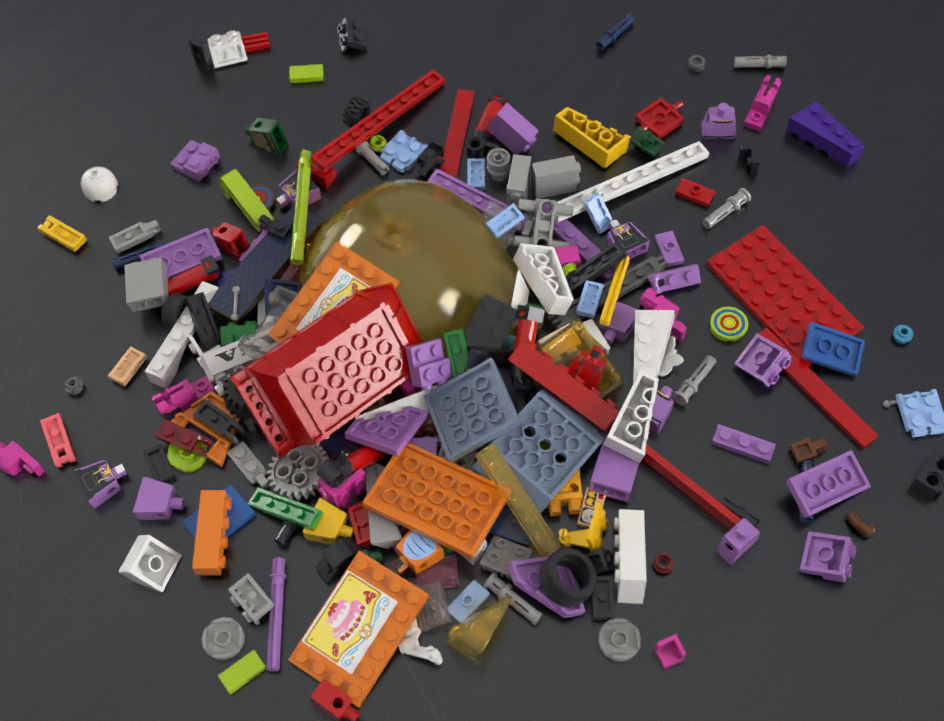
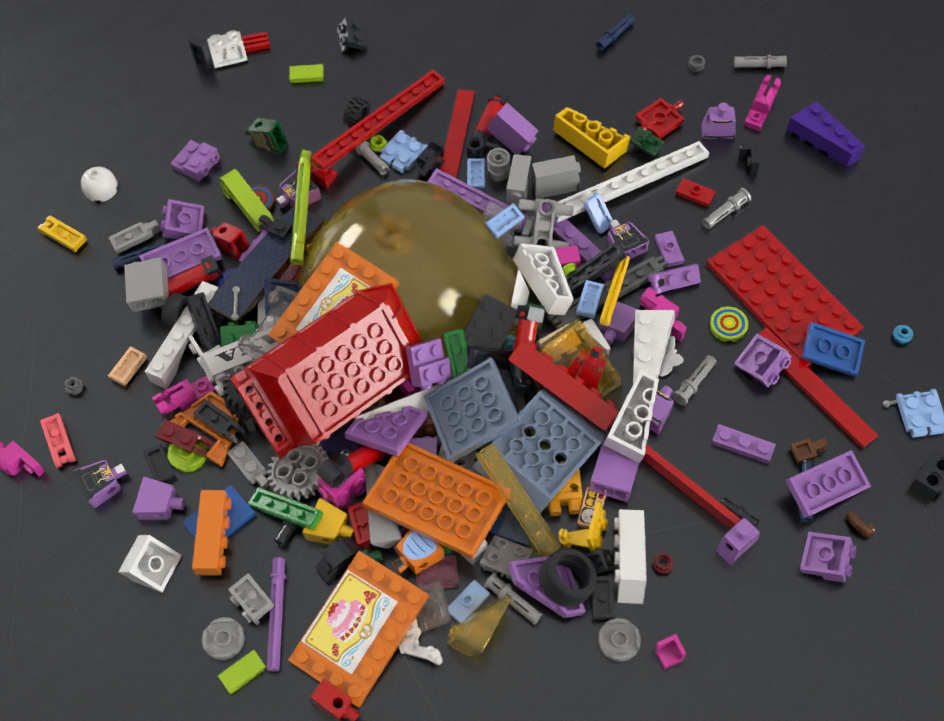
none -> medium lavender plate [160,199,204,239]

